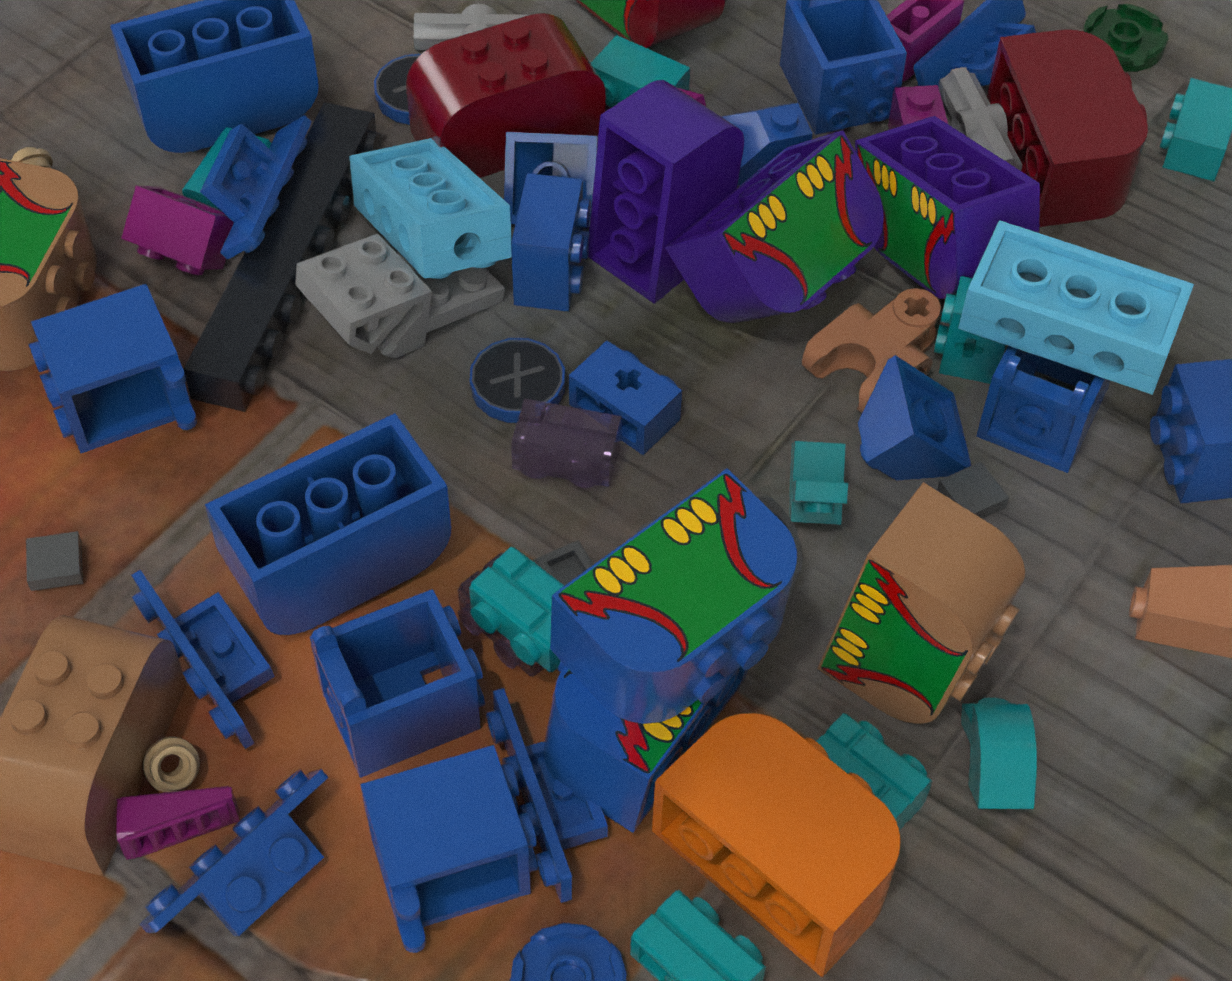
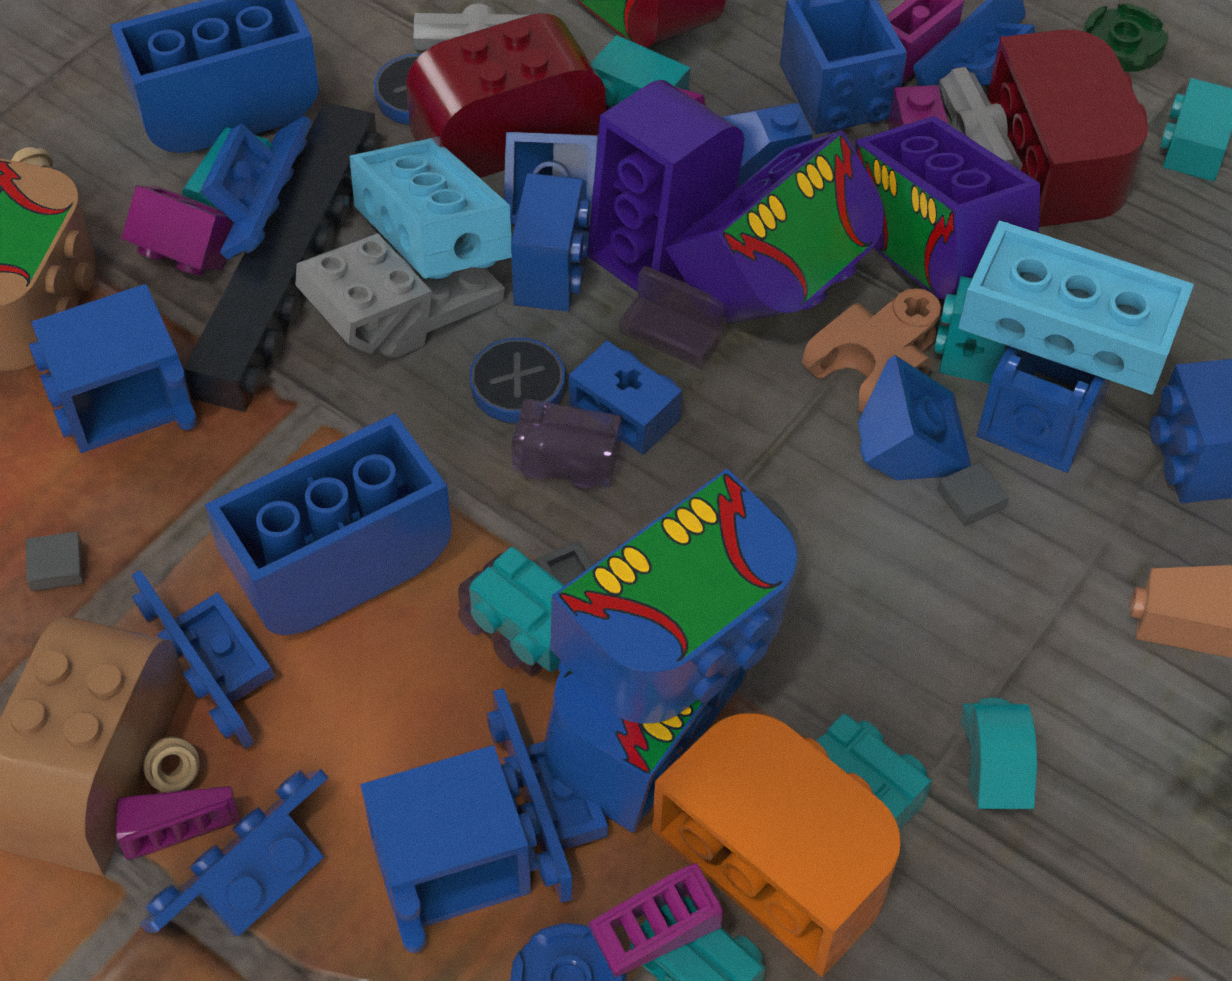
blue container [309,589,485,778] -> none
teal brick [789,441,848,525] -> none
medium nougat brick [817,482,1025,724] -> none
none -> magenta slope [589,863,723,978]
none -> clear purple panel [619,266,726,369]

